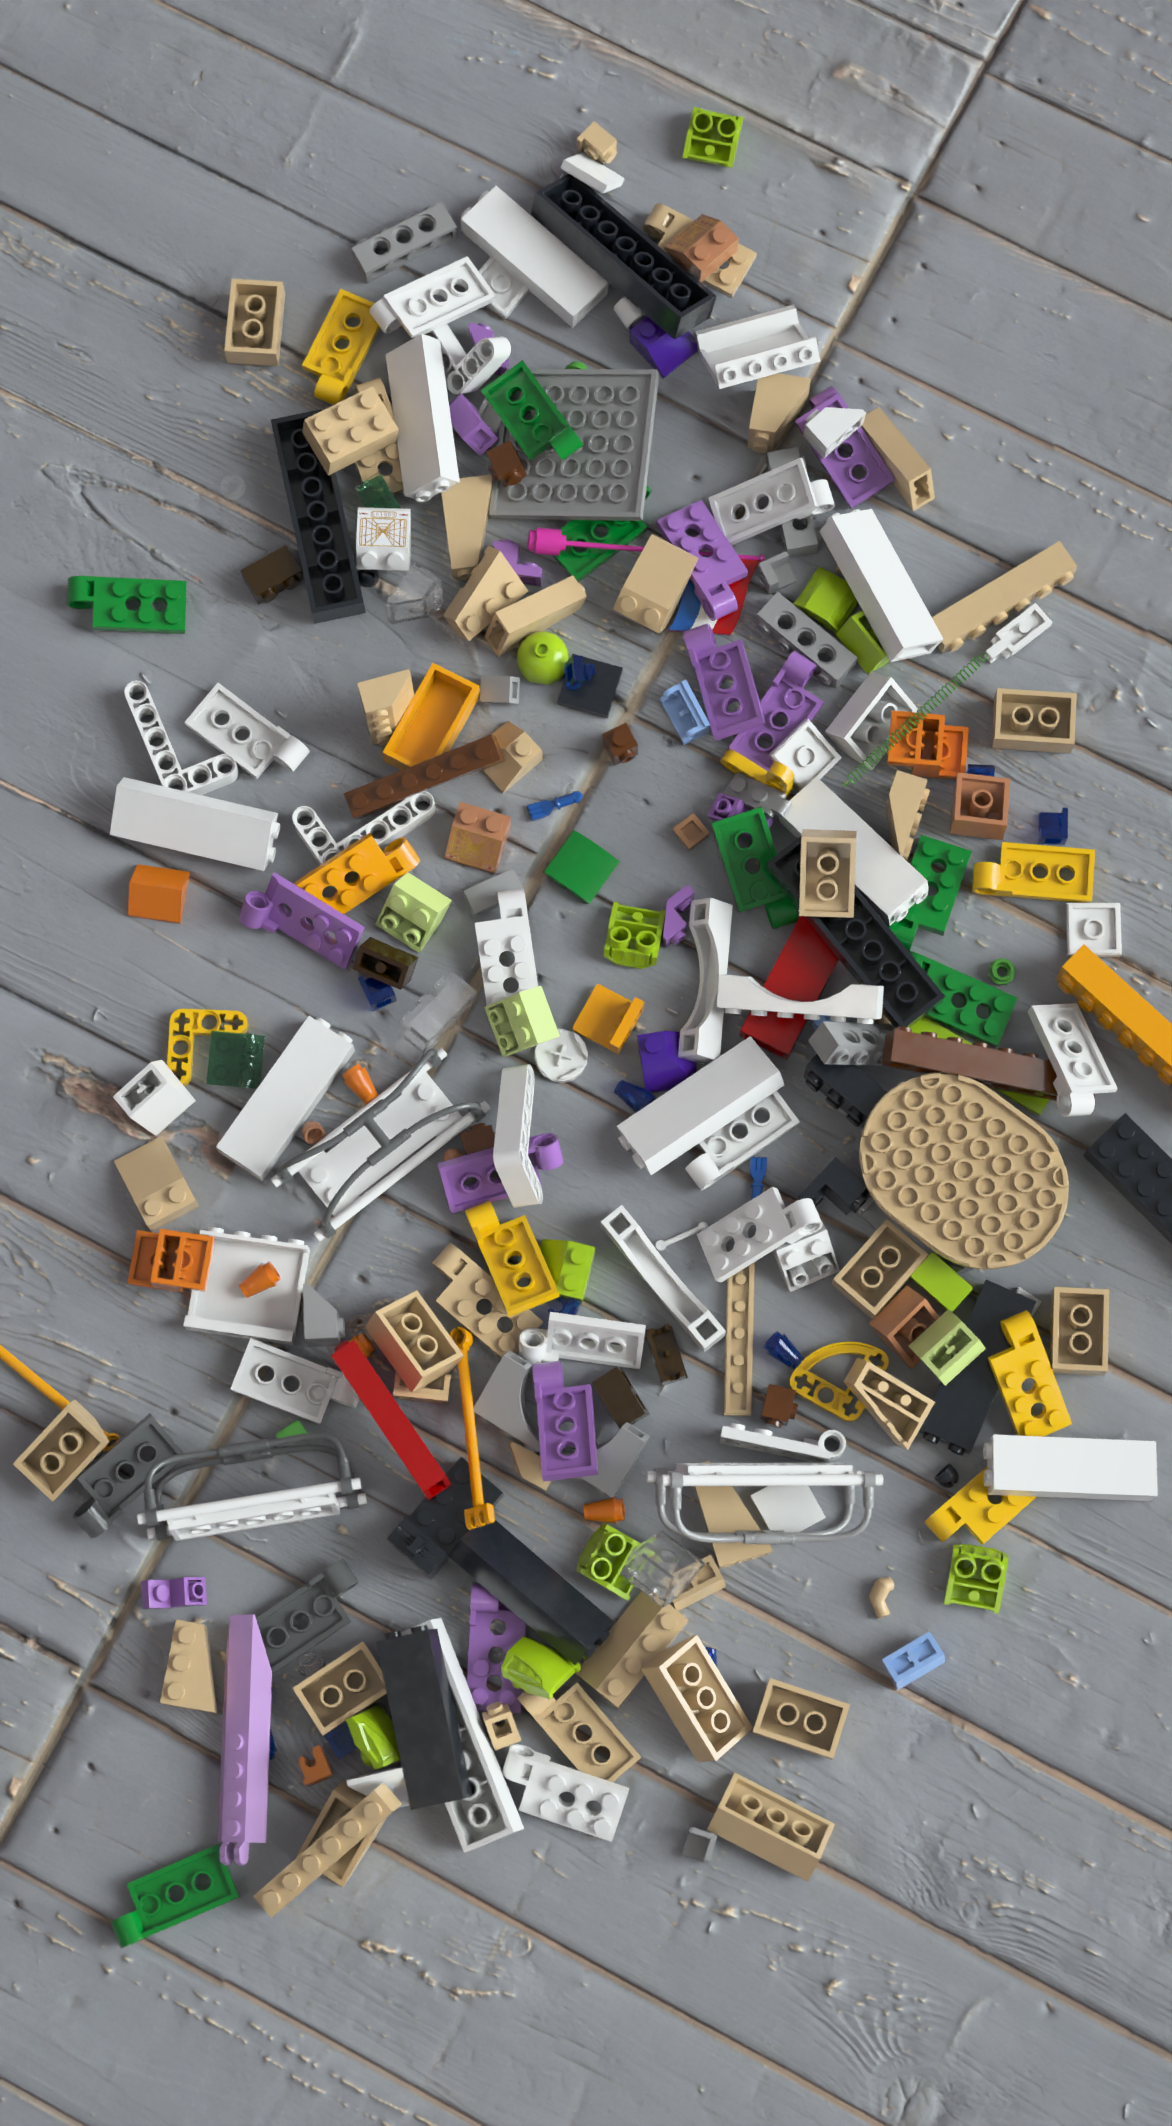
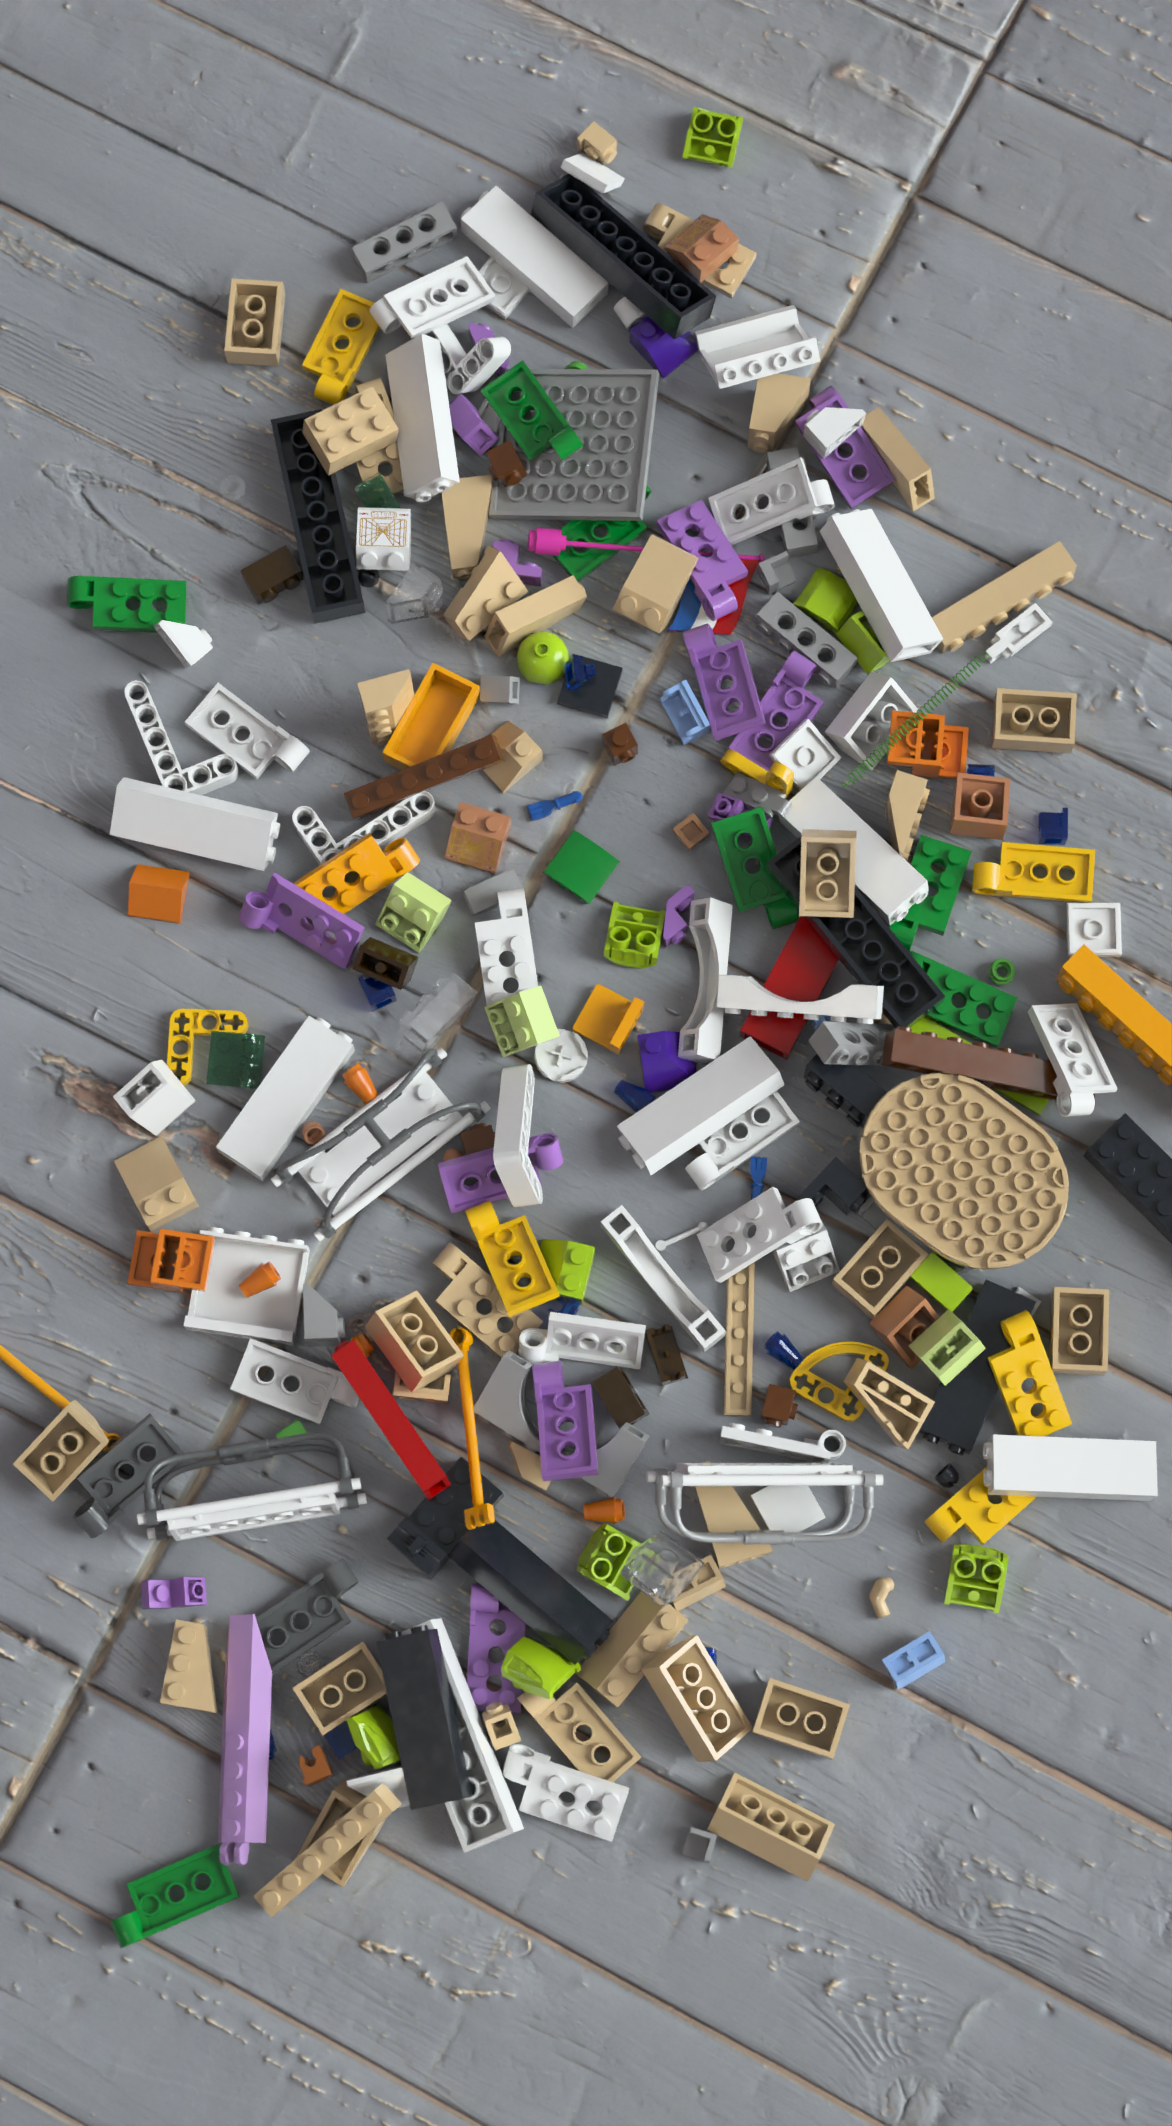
none -> white slope [153,620,213,668]

